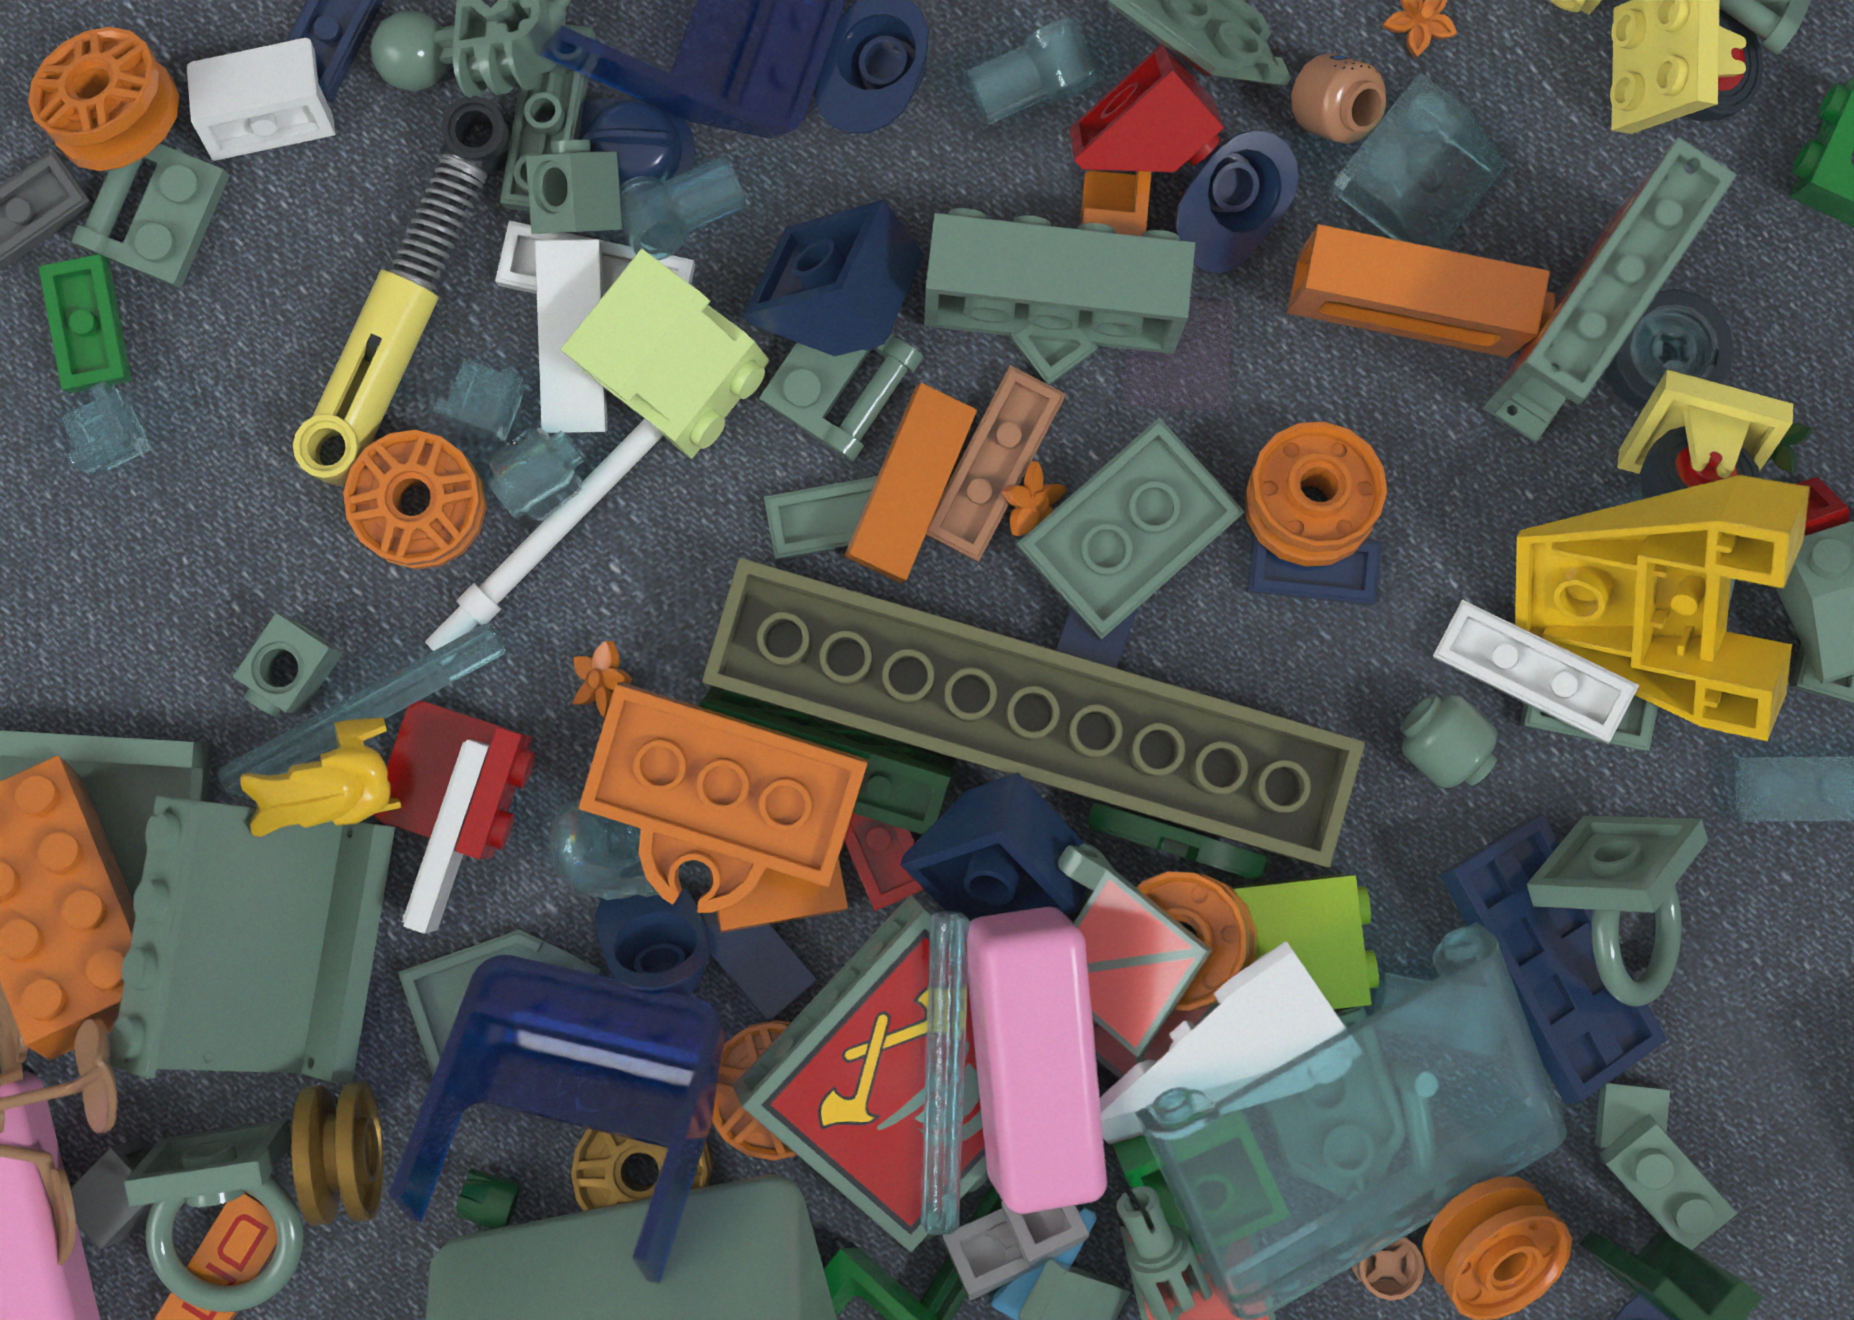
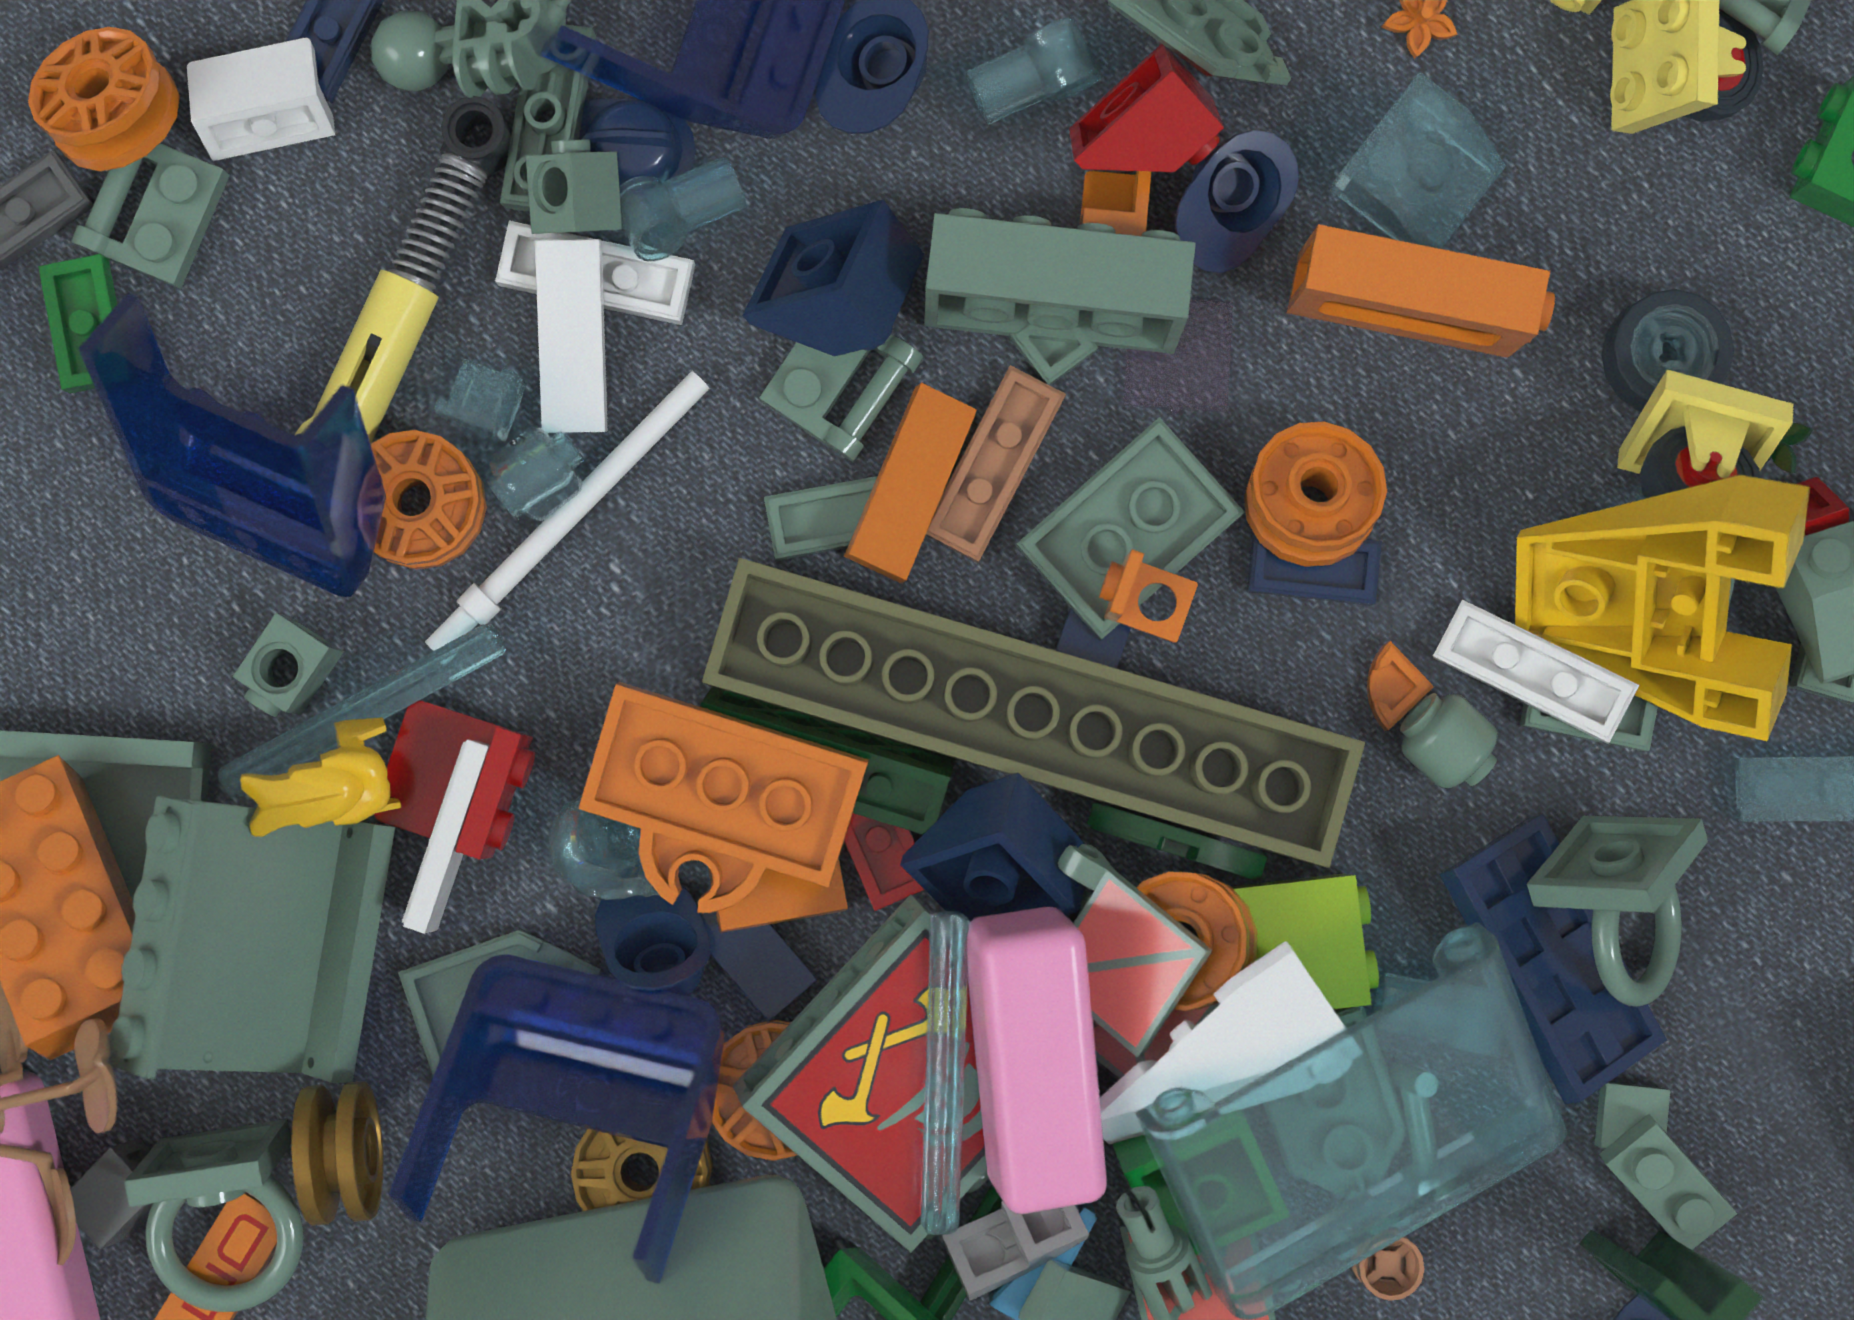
clear light blue panel [60,382,152,477] -> none
dark green hose [456,1168,521,1229] -> none
yellowish green piece [560,248,770,459] -> none
orange plant [572,641,632,718] -> none
orange plant [1001,461,1067,536] -> none
nougat head [1291,53,1386,144] -> none
orange wheel [1422,1177,1572,1320] -> none
sand green panel [1483,138,1737,443] -> none
none -> clear blue windscreen [78,293,386,597]
none -> orange bracket [1098,549,1198,643]
none -> orange tile [1367,641,1434,731]

